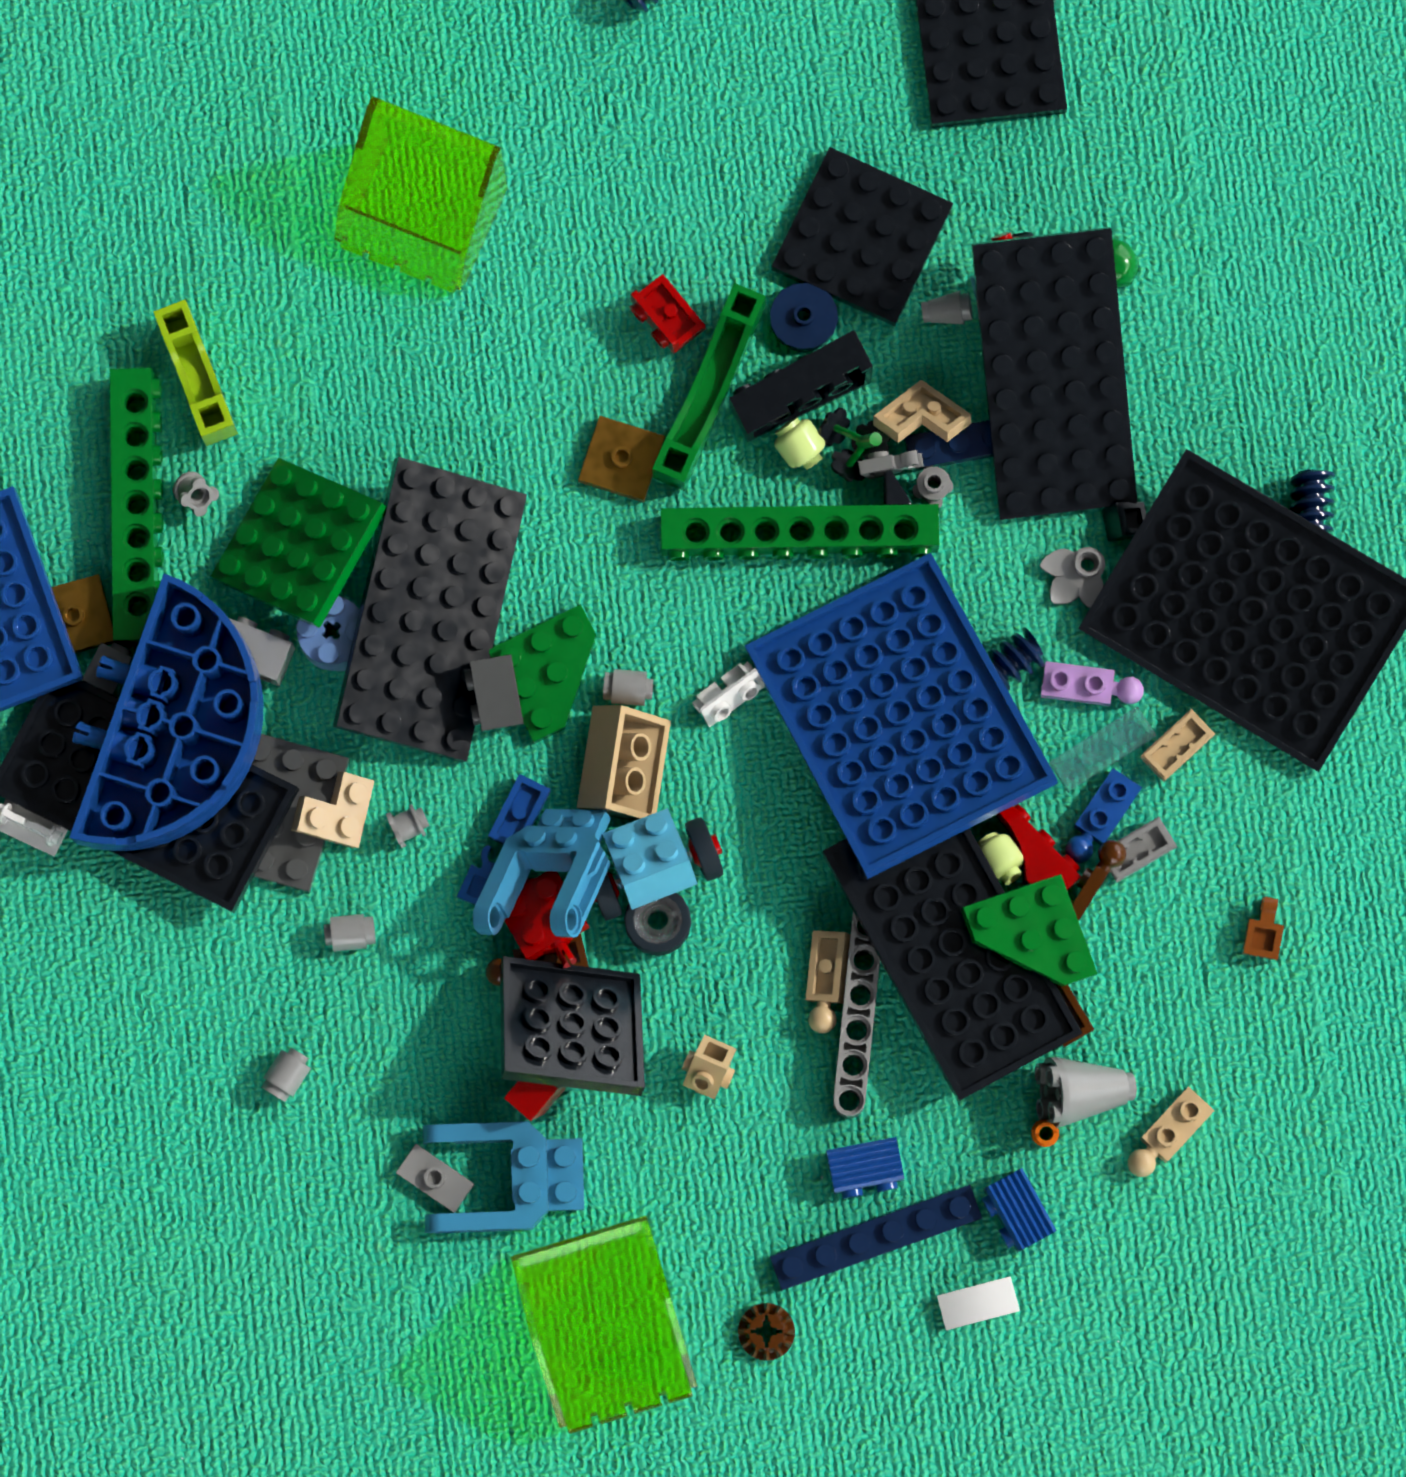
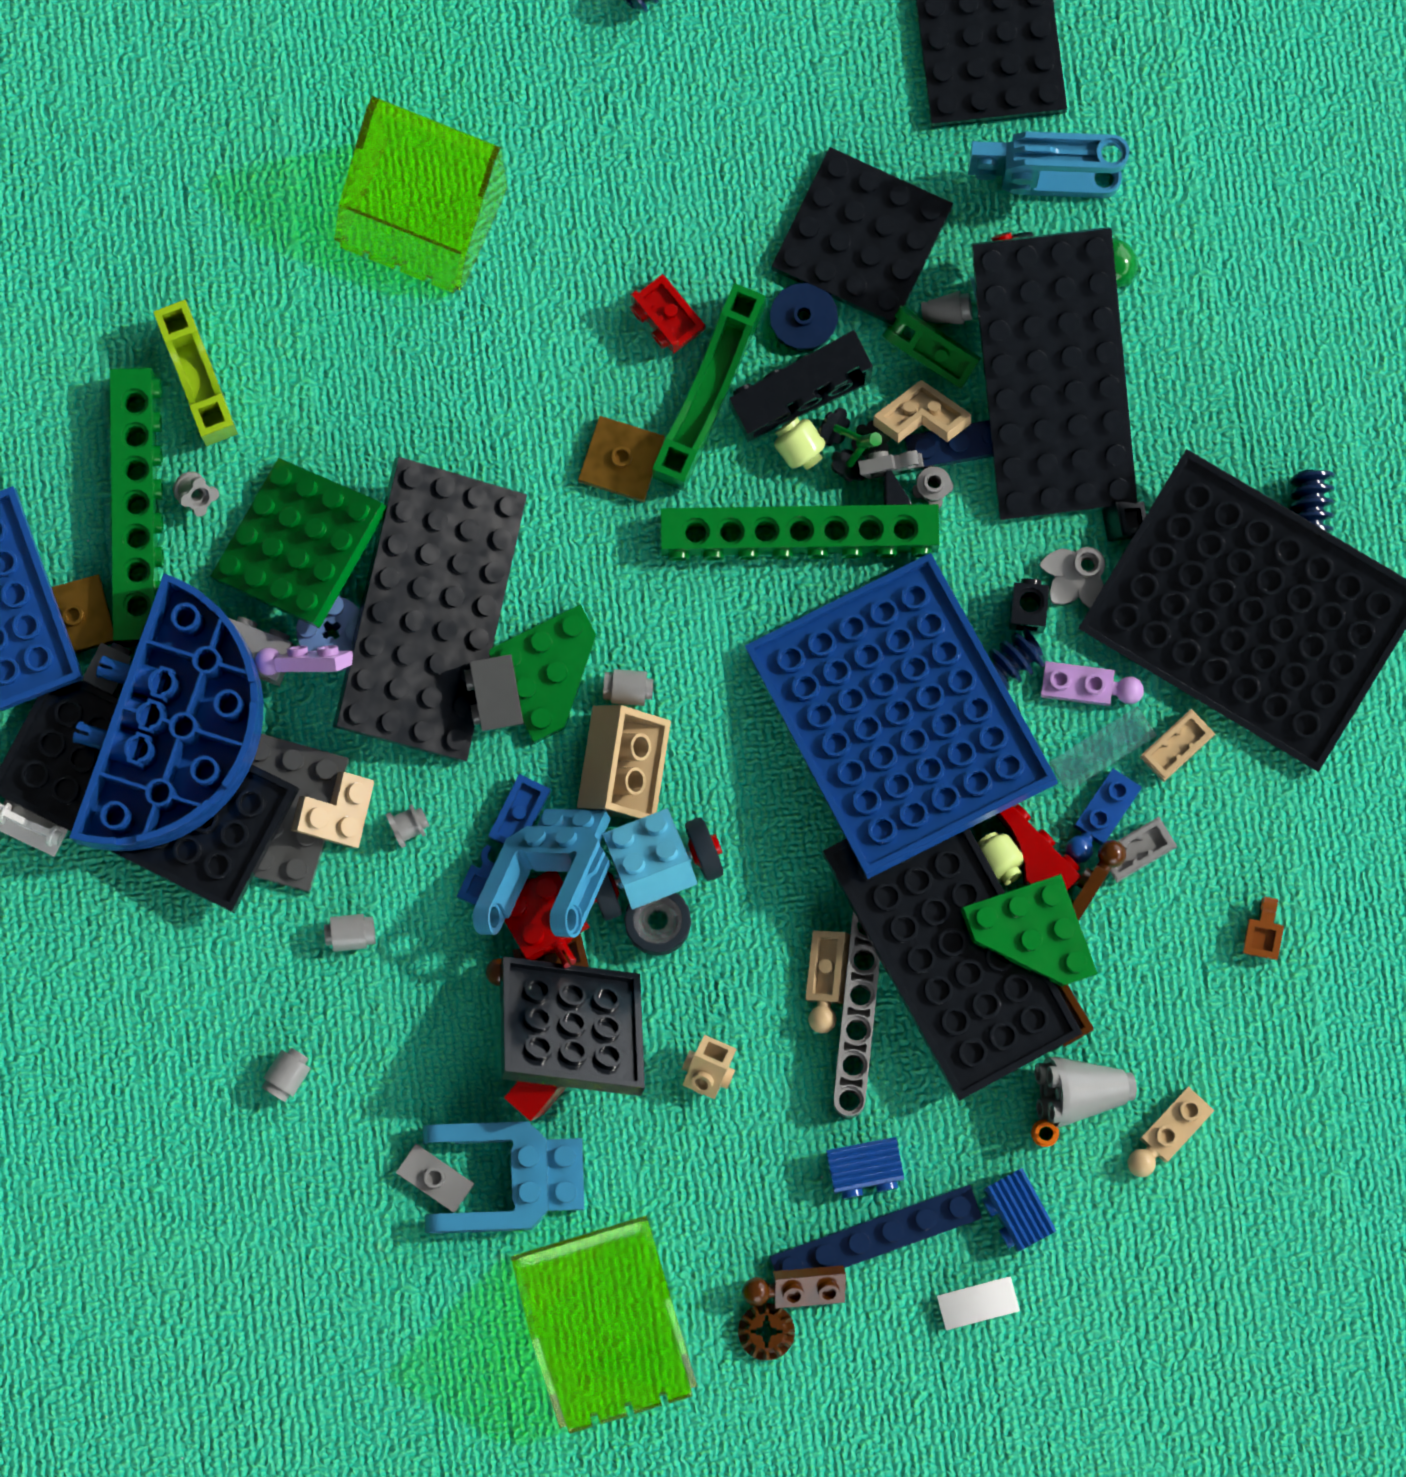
white hinge [692,661,765,728] -> none
none -> lavender plate [255,645,353,676]
none -> reddish brown plate [742,1265,846,1309]
none -> green plate [883,306,981,389]
none -> dark azure plate [968,131,1130,198]
none -> black brick [1009,578,1049,633]

